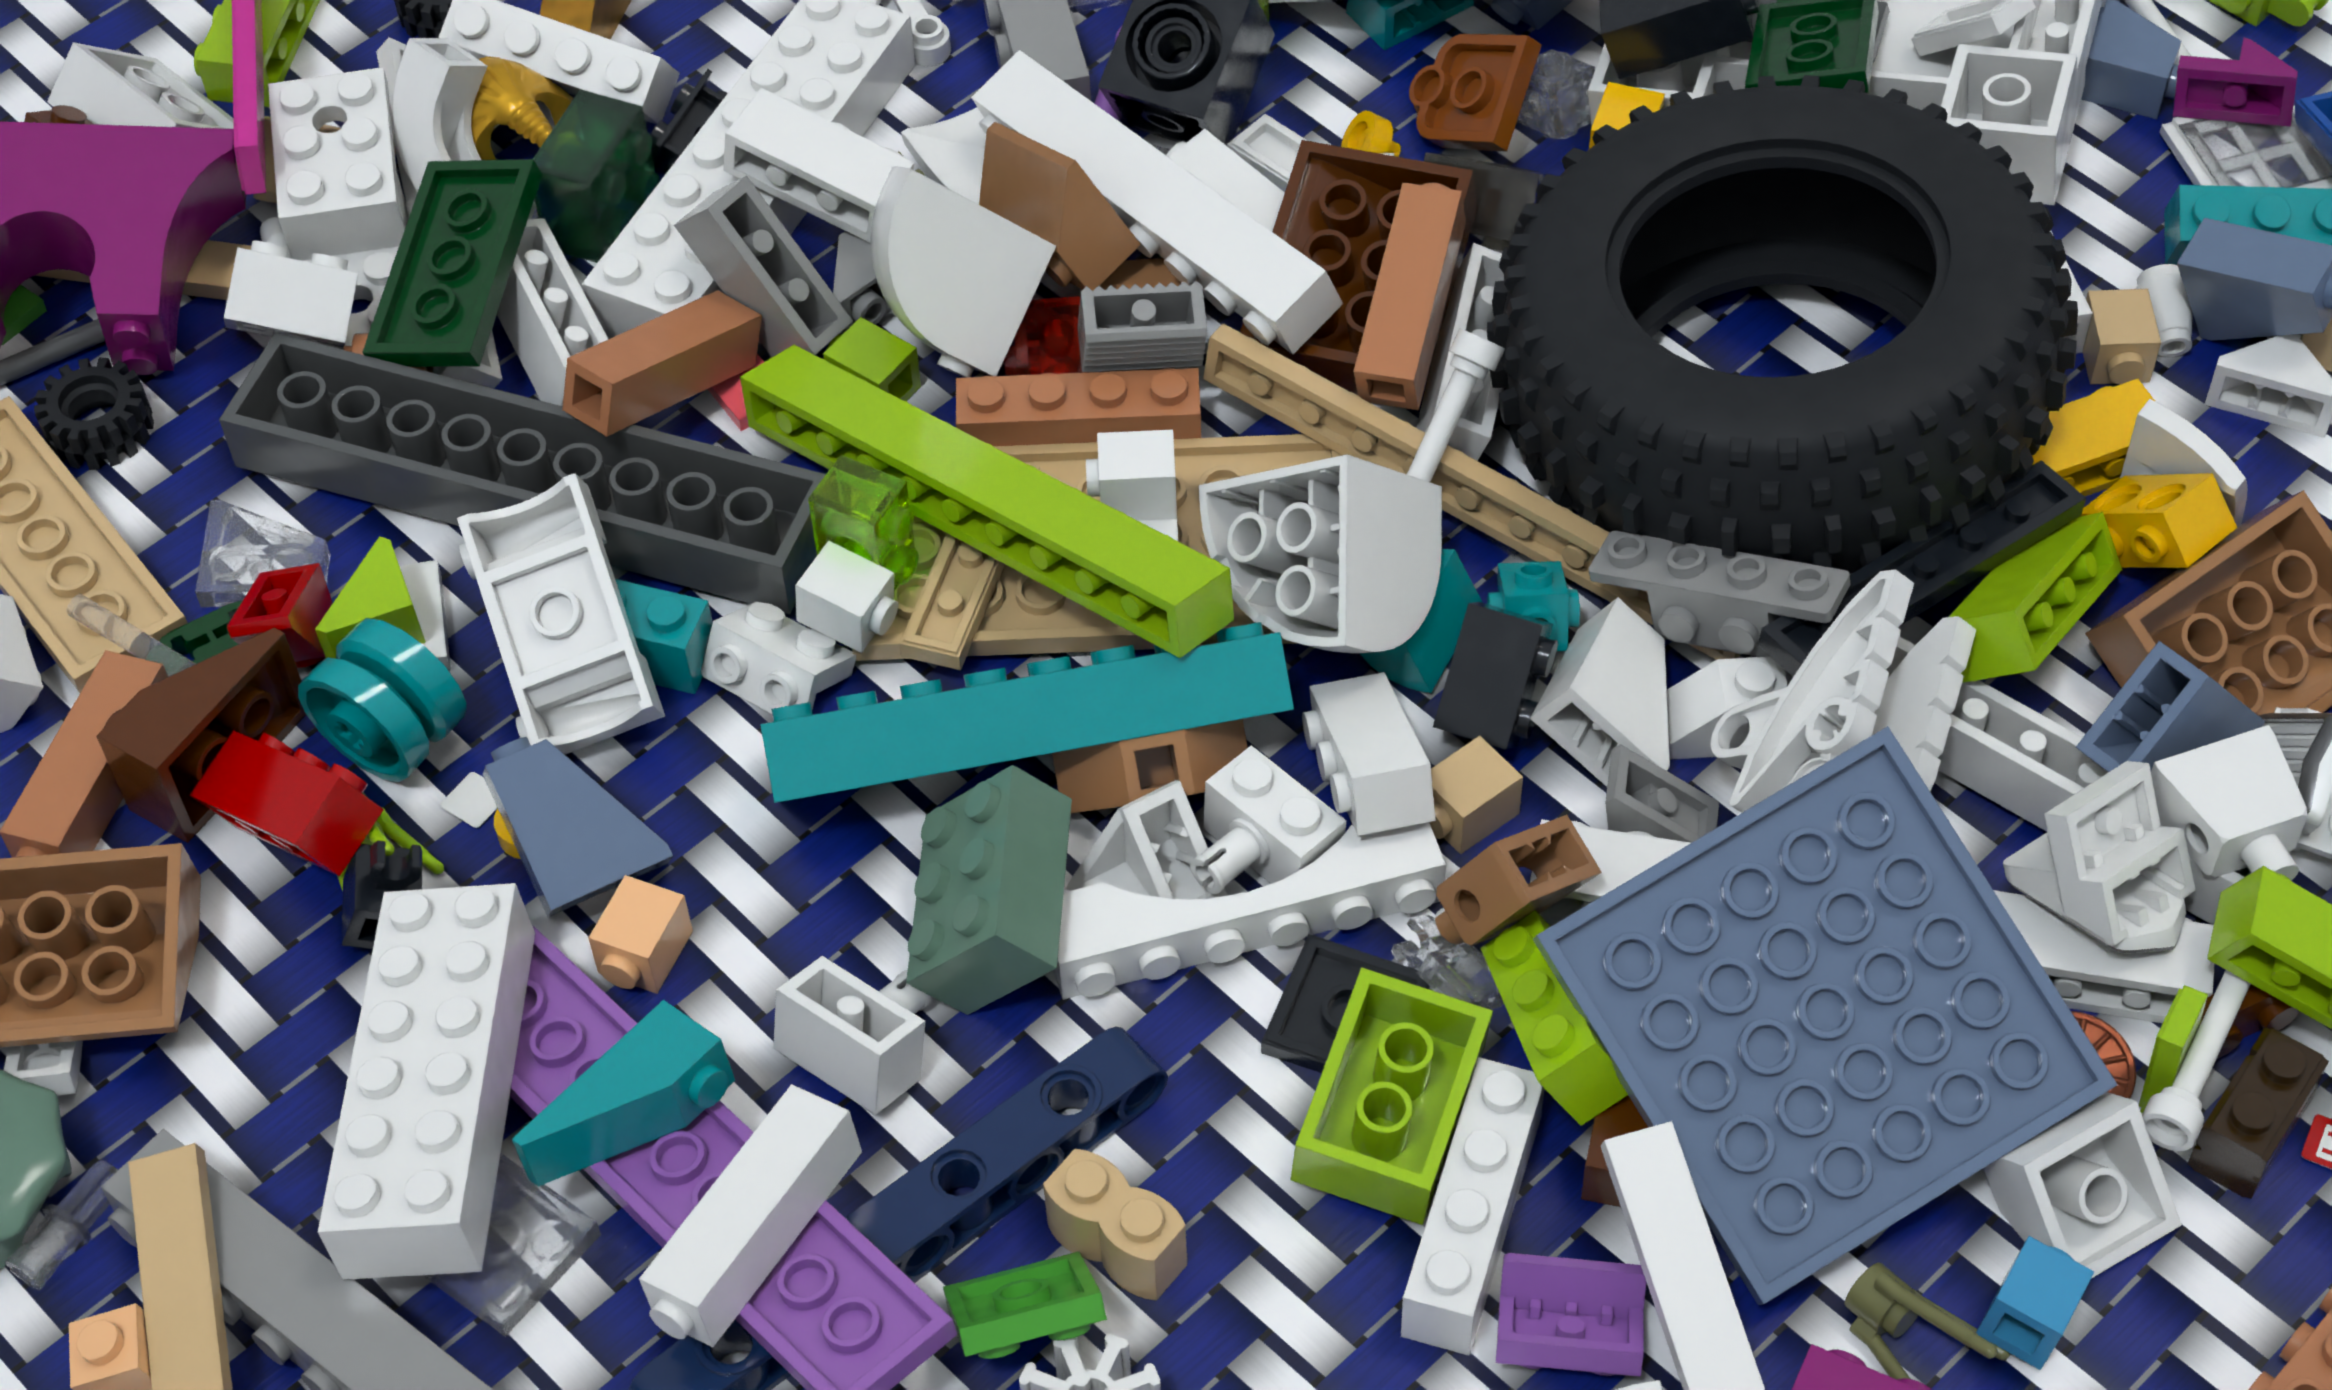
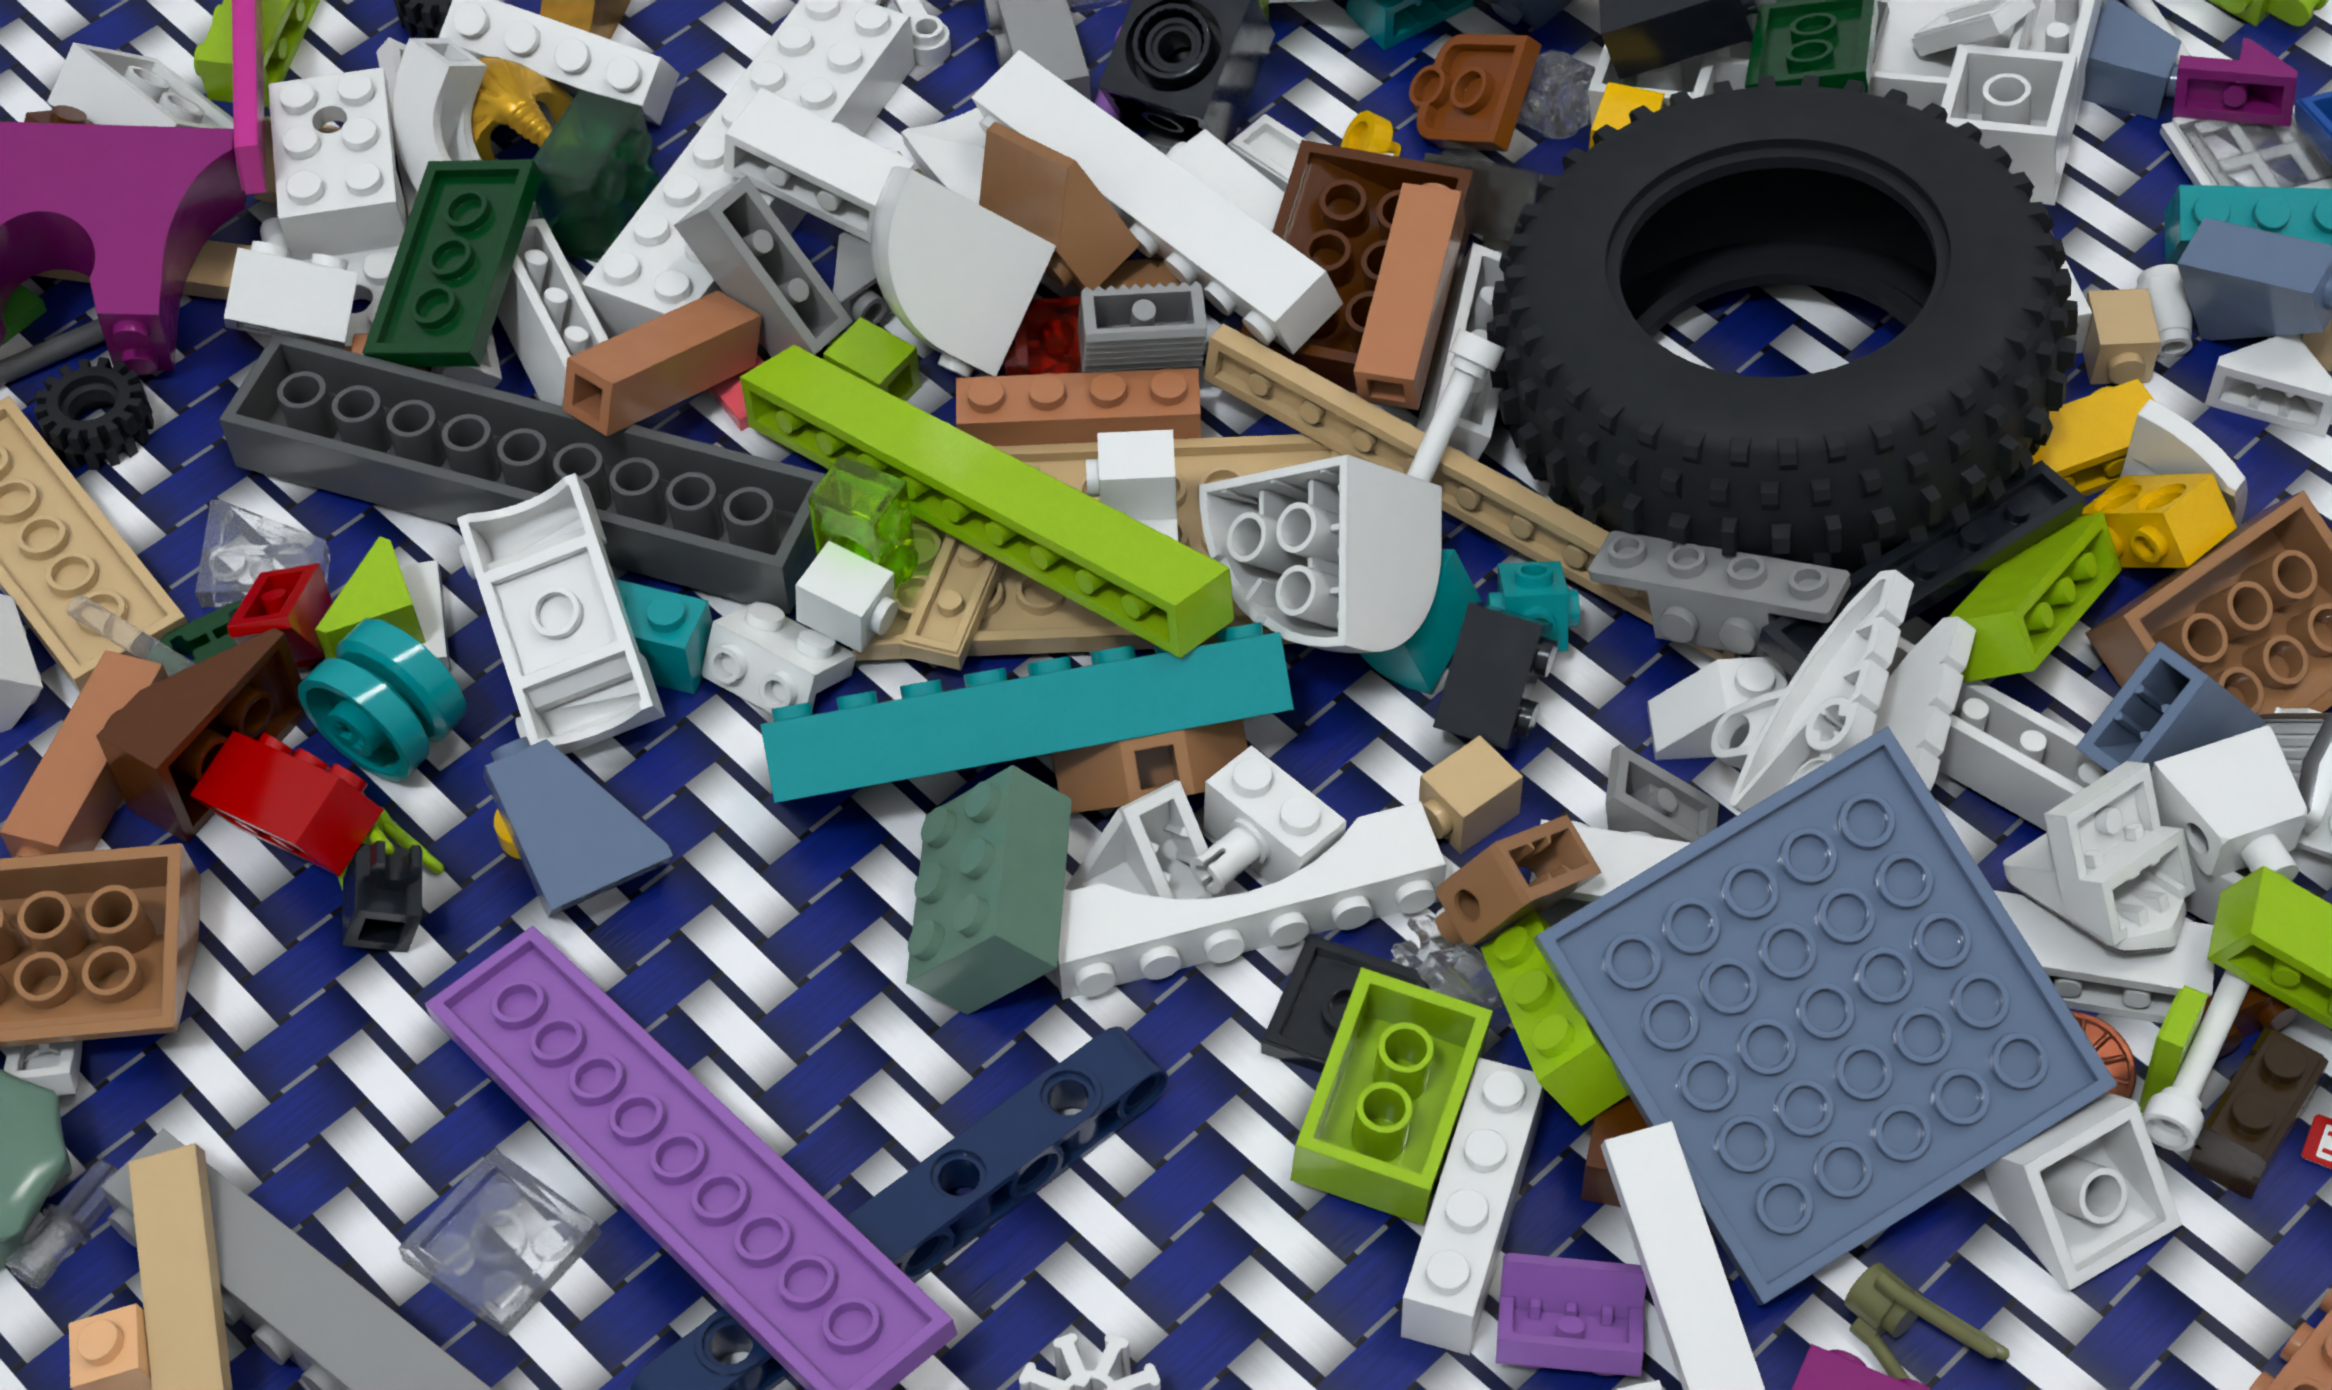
white brick [318,883,535,1280] -> none
white sticker [440,772,497,828] -> none
teal slope [511,1000,736,1187] -> none
light nougat brick [588,875,693,994] -> none
white brick [639,1084,862,1347] -> none
black hinge [643,69,728,178] -> none
white brick [773,956,932,1115] -> none
bright green plate [943,1251,1107,1359] -> none
tan brick [1043,1149,1187,1300] -> none
white brick [1302,672,1436,836] -> none
white slope [1530,597,1670,787] -> none
dark azure brick [1976,1236,2094,1370] -> none

